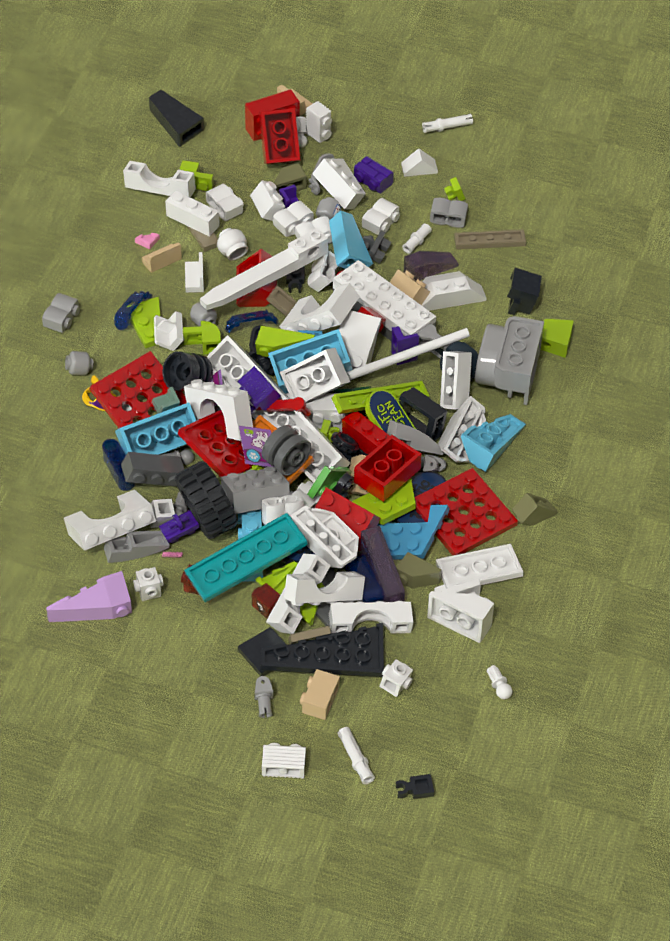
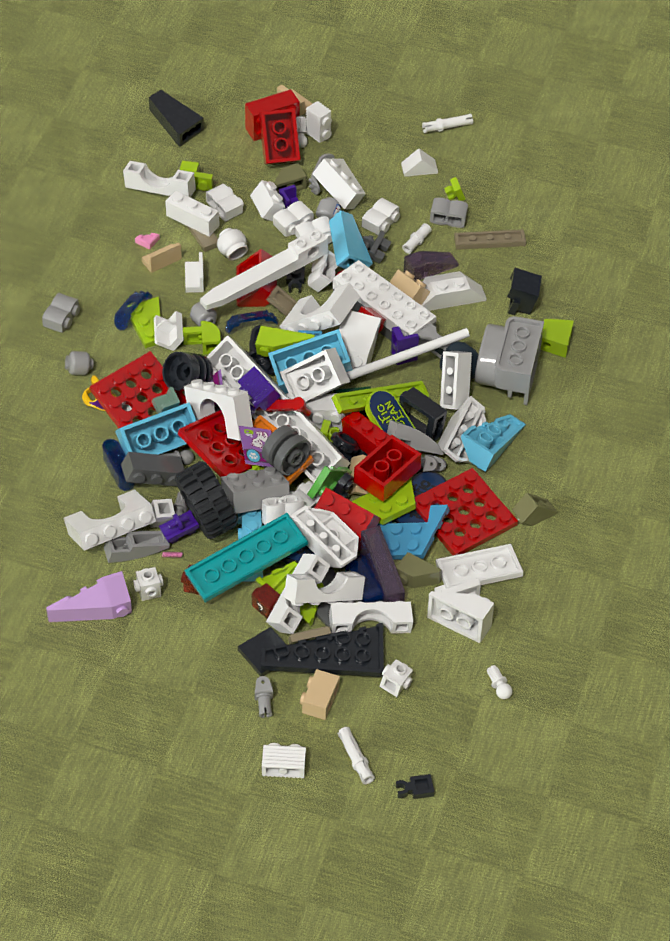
dark purple brick [354,156,394,194] -> none

